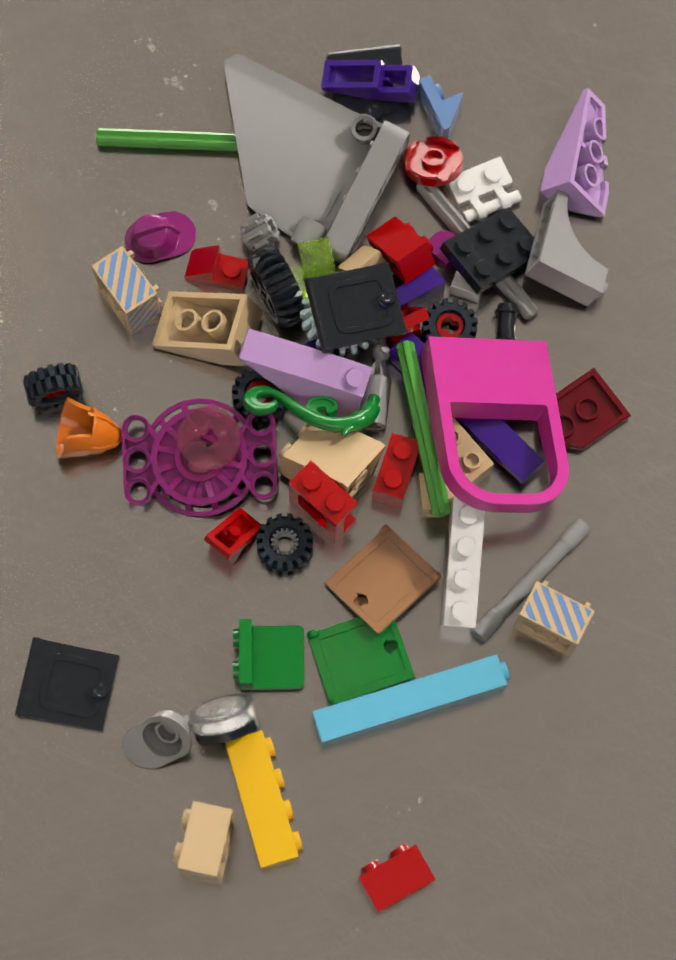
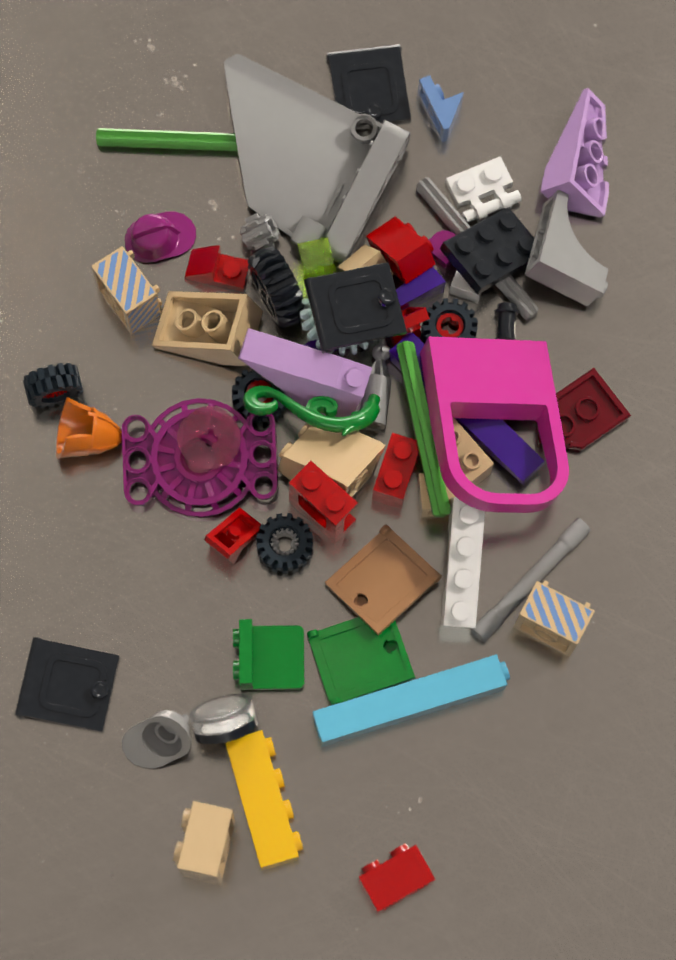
dark purple slope [321,60,420,103] -> none
red tile [404,136,464,187] -> none

